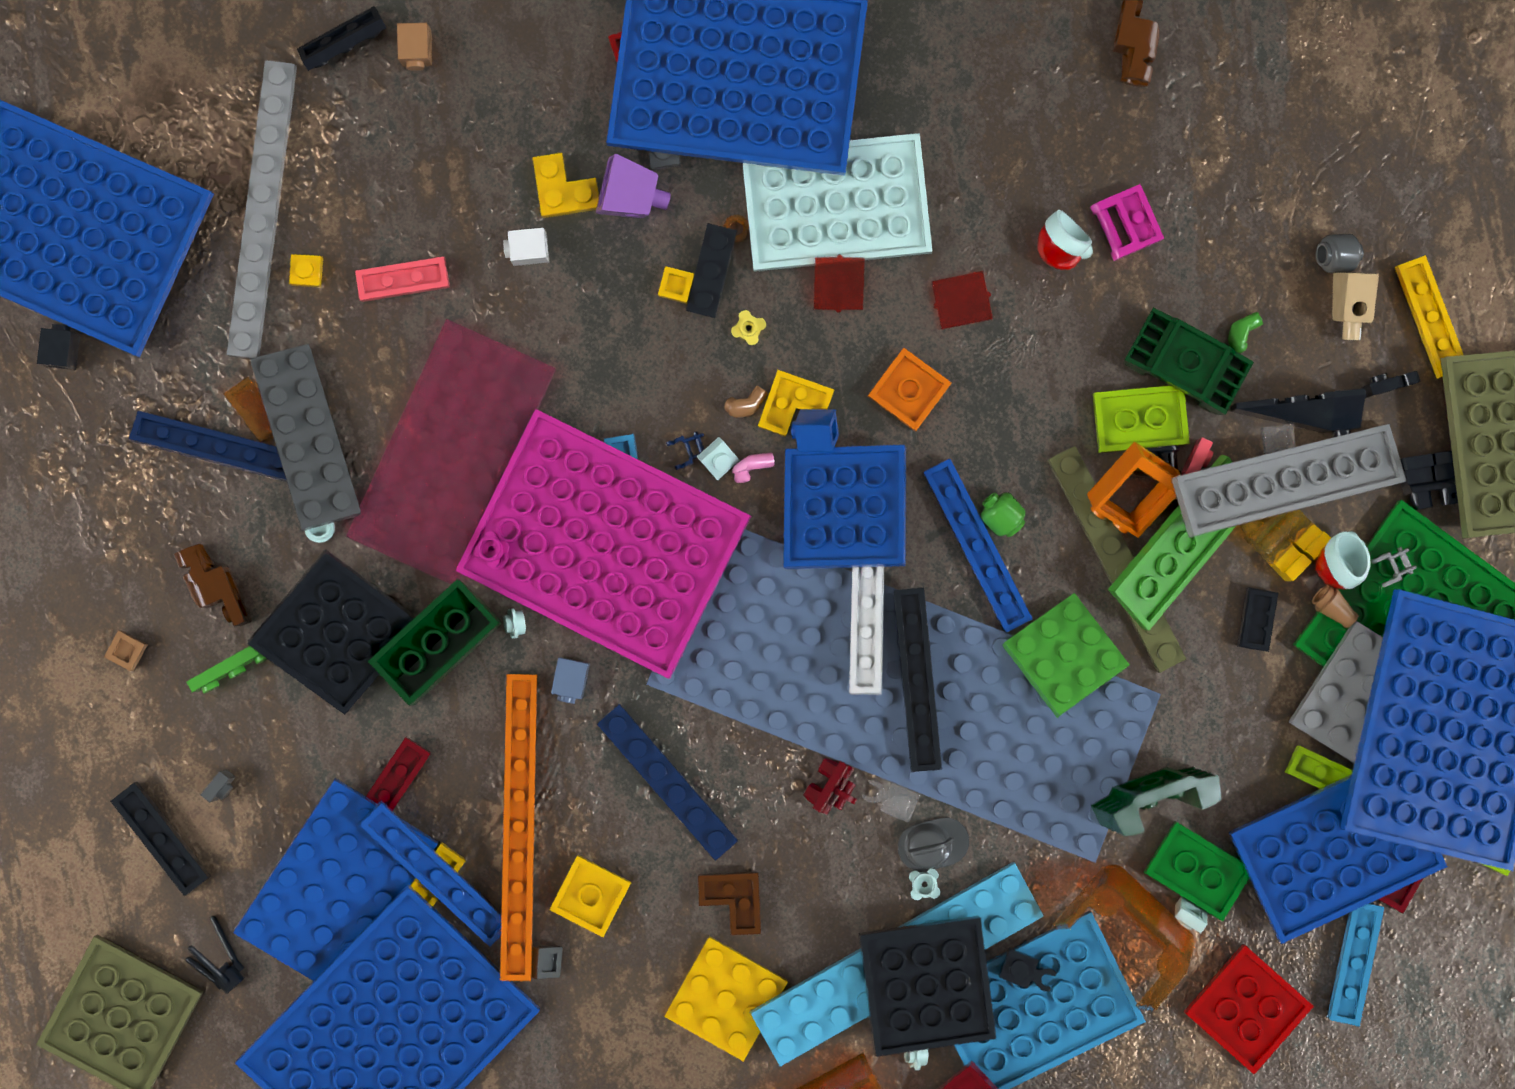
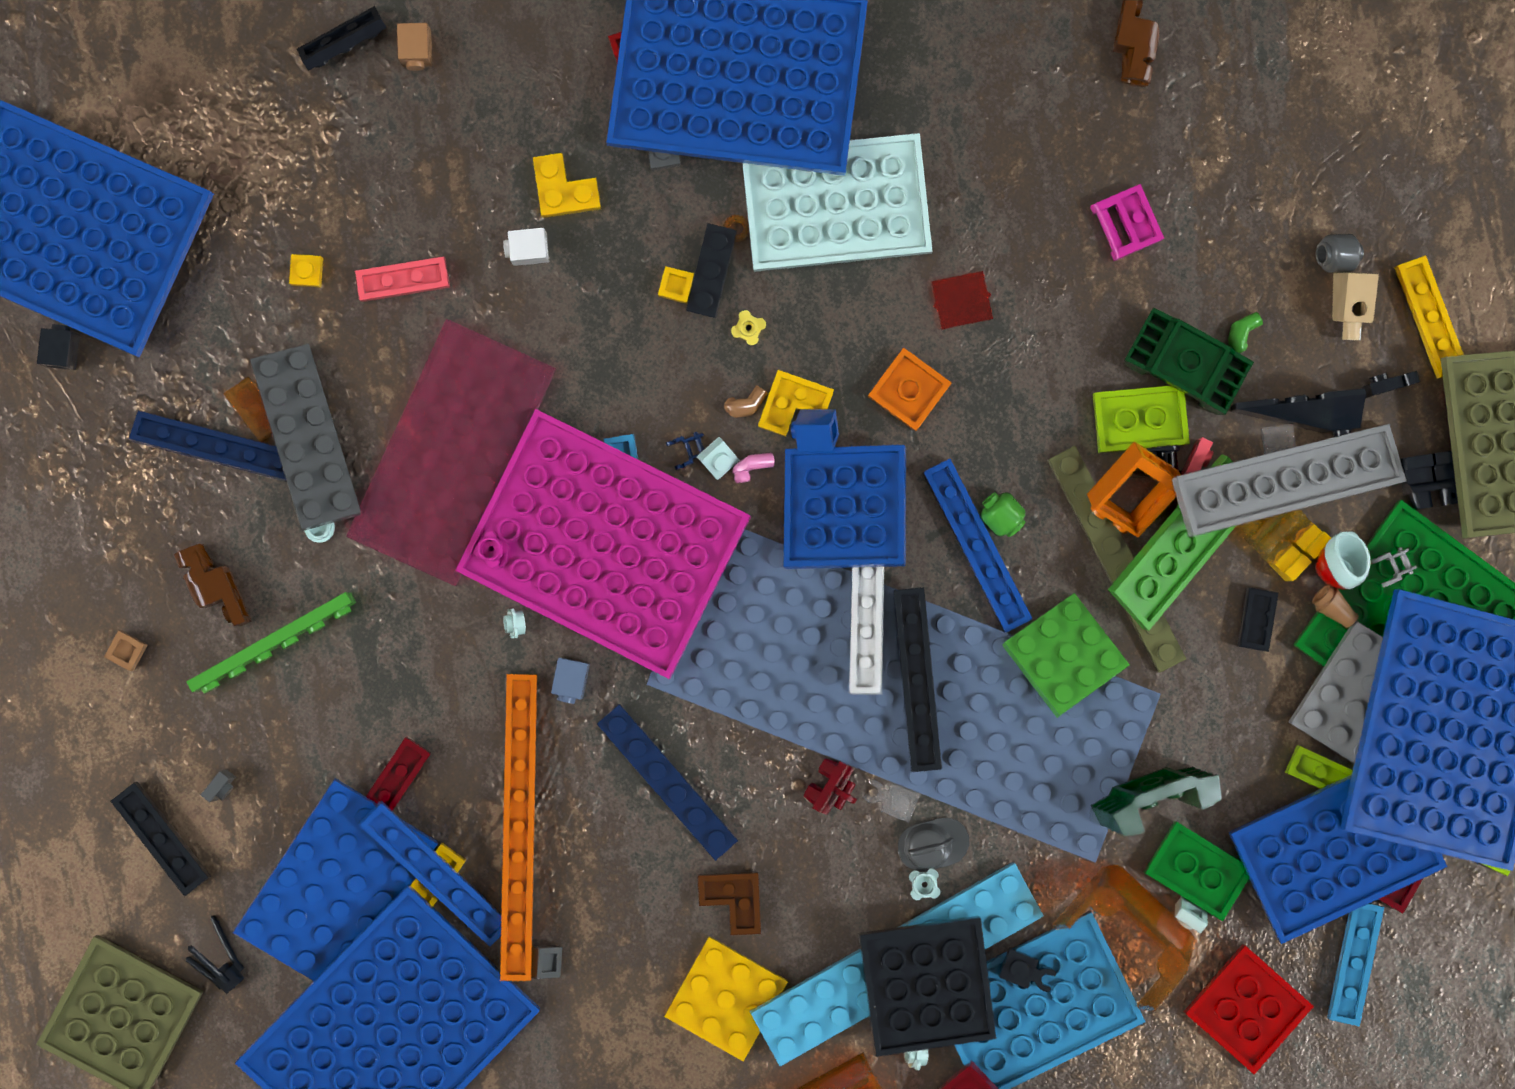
light grey plate [227,60,297,359] -> none
black plate [248,549,415,715] -> none
dark green slope [368,578,503,706] -> none
yellow plate [550,855,631,937] -> none
medium lavender torso [595,154,671,218] -> none
clear red piece [813,254,865,313] -> none
light aqua piece [1037,210,1093,270] -> none

